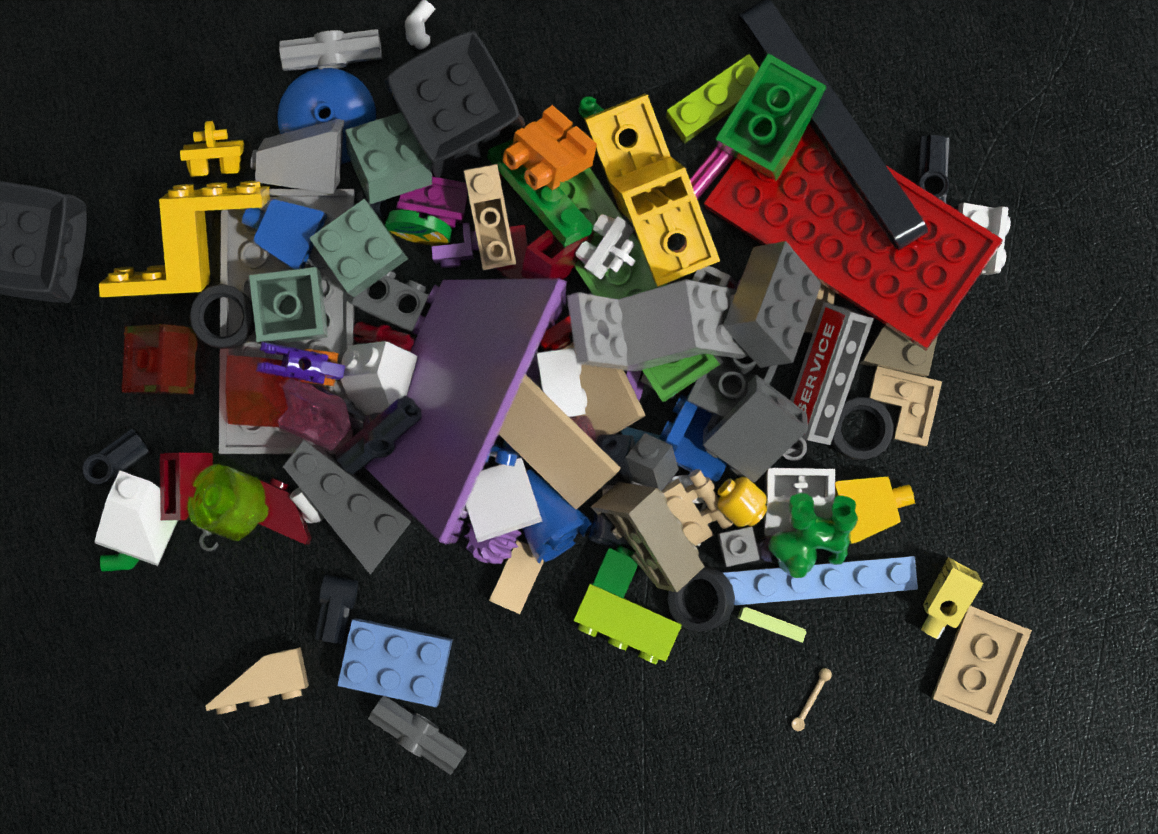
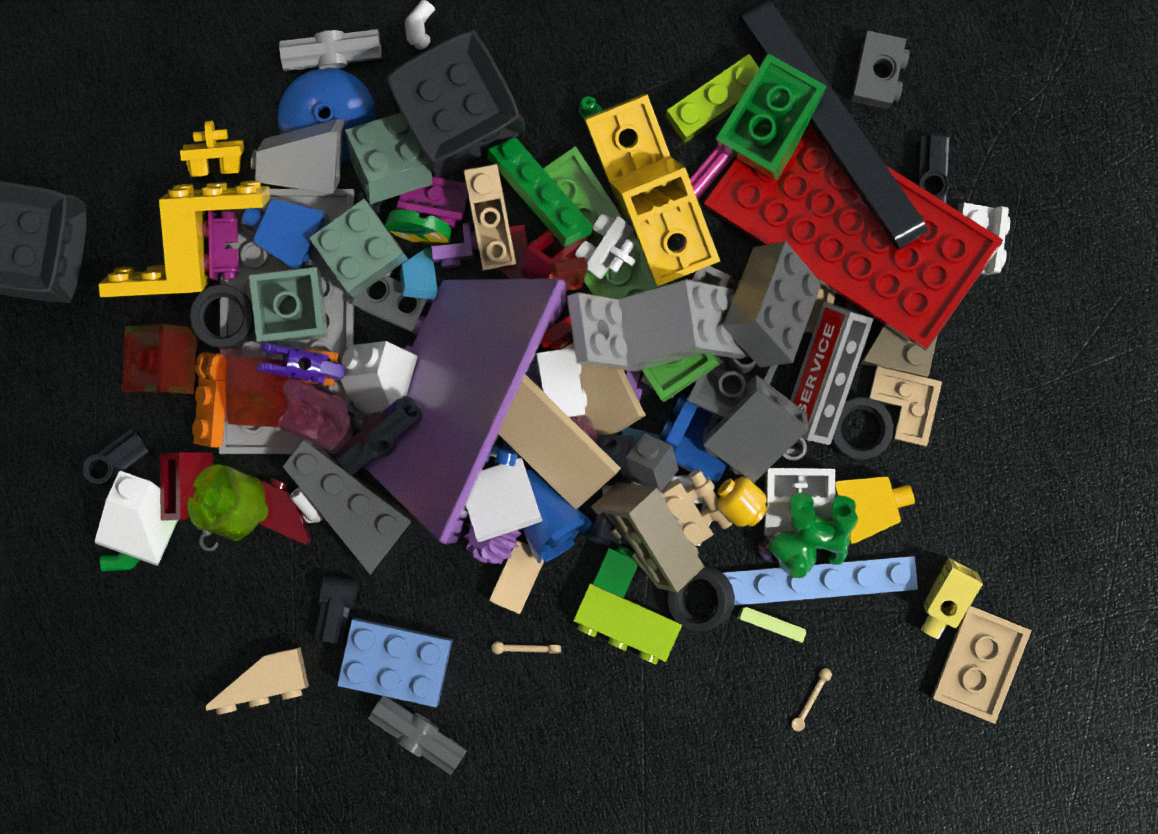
dark red axle [353,321,415,352] -> none
orange hips [503,105,597,191] -> none
light grey brick [717,527,759,567] -> none
none -> orange hinge [192,351,228,447]
none -> magenta hinge [203,211,239,281]
none -> dark azure tile [399,247,438,299]
none -> tan hinge [491,641,561,654]
none -> clear red tile [548,257,588,290]
none -> dark grey brick [850,31,910,109]

